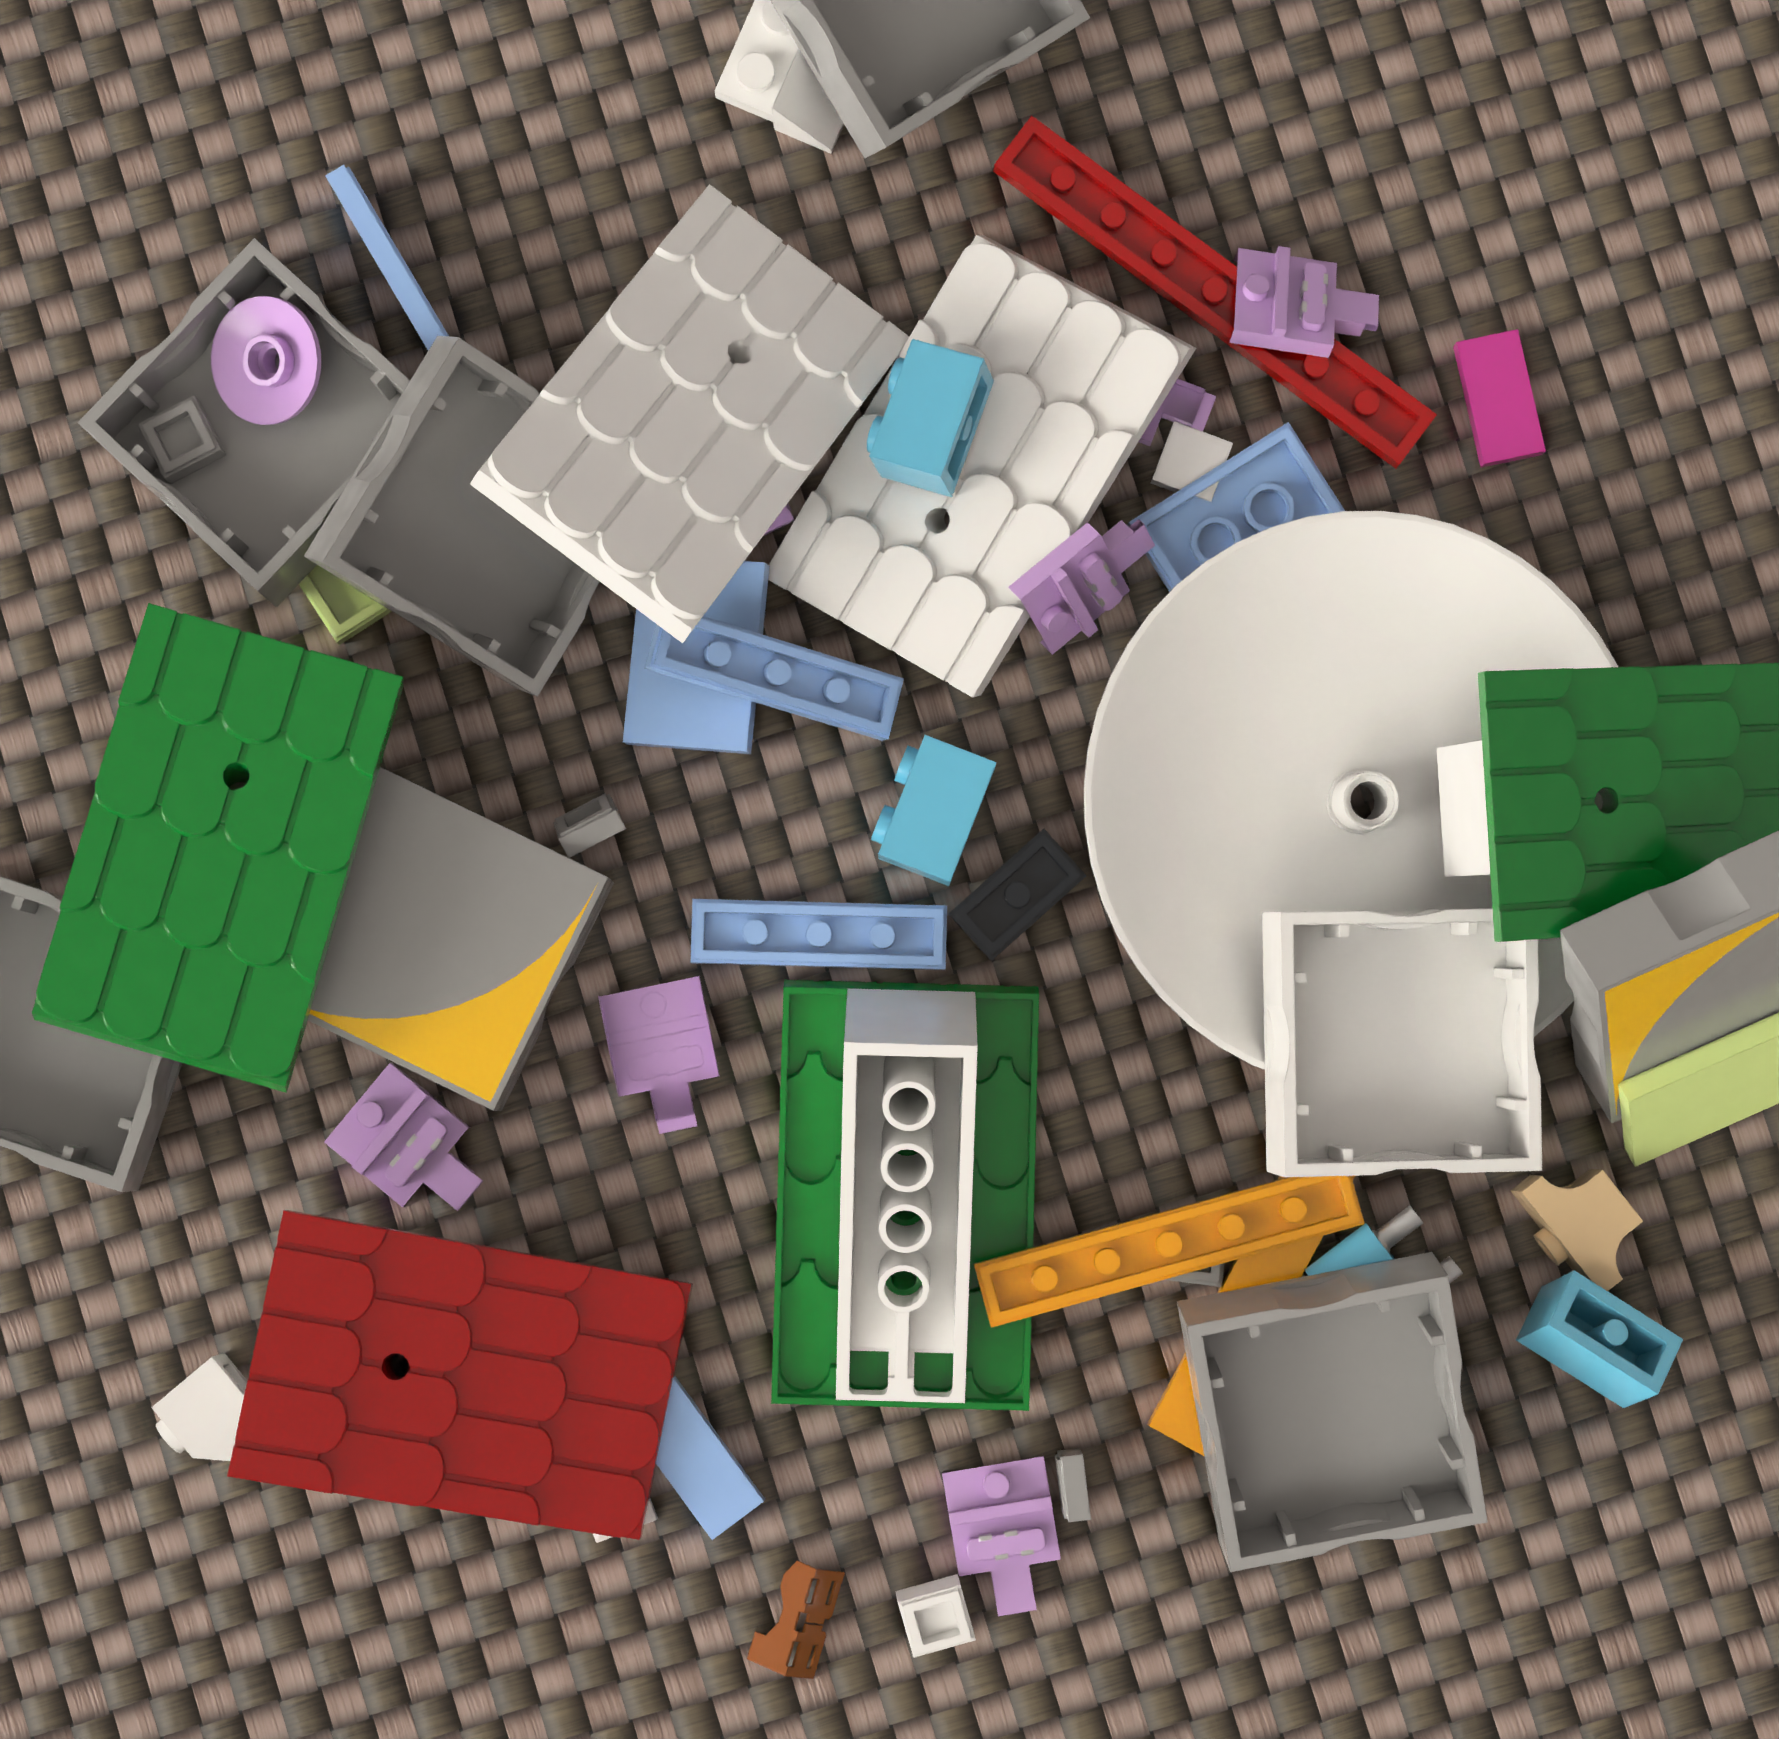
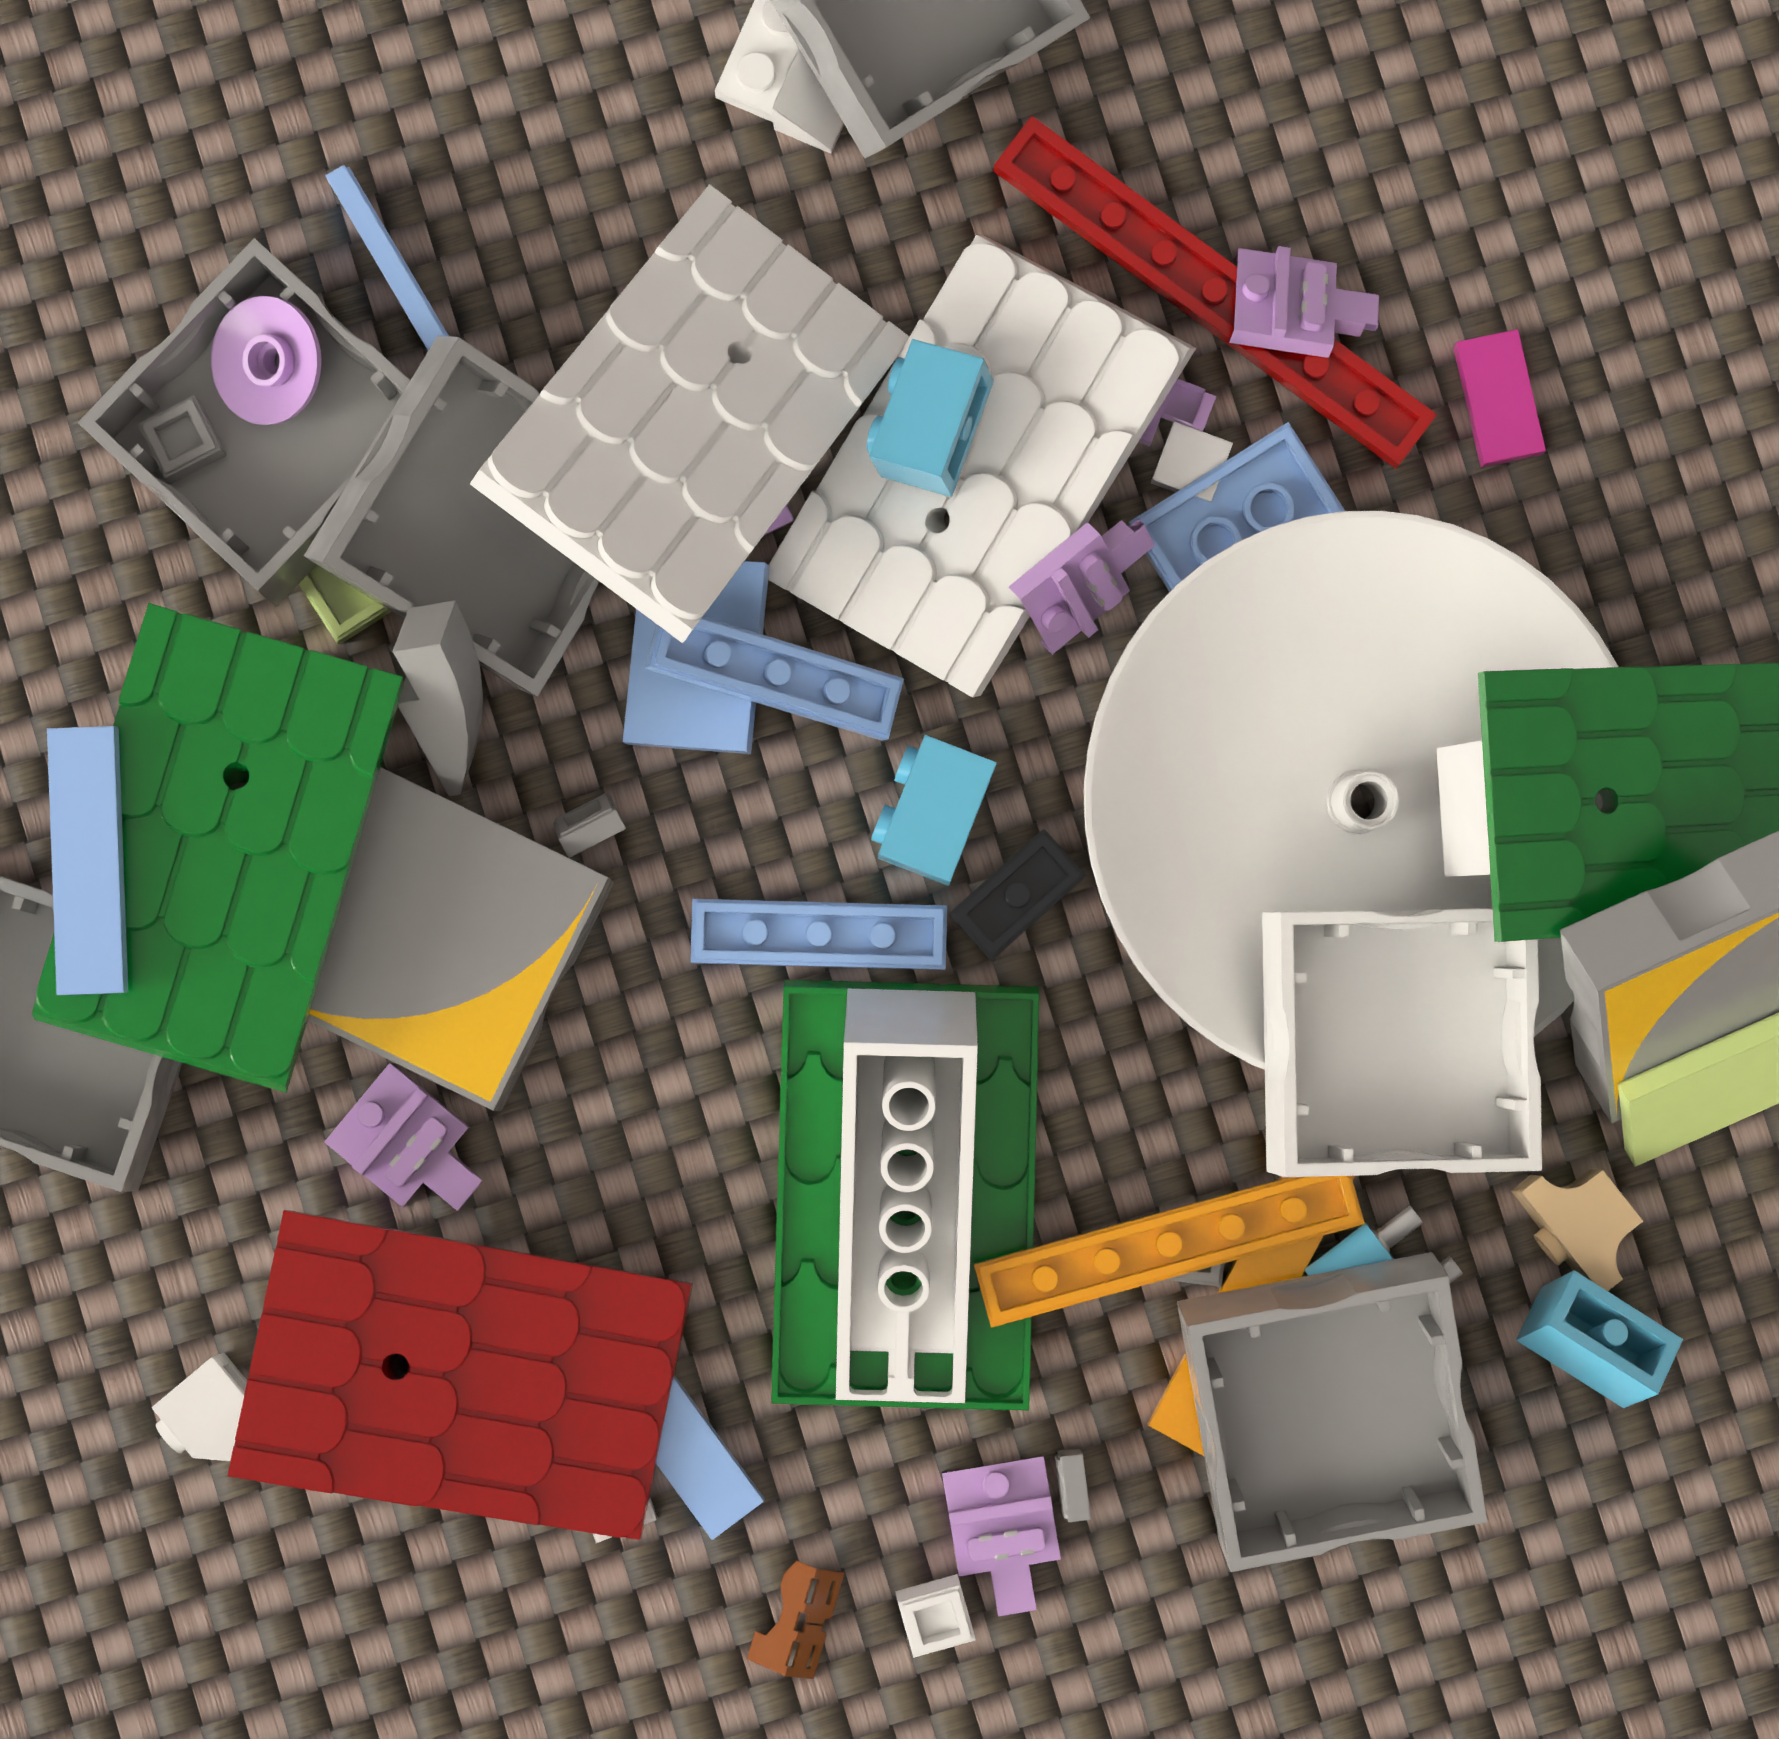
lavender piece [598,976,720,1134] -> none
none -> light blue tile [47,726,128,995]
none -> light grey slope [392,600,483,796]

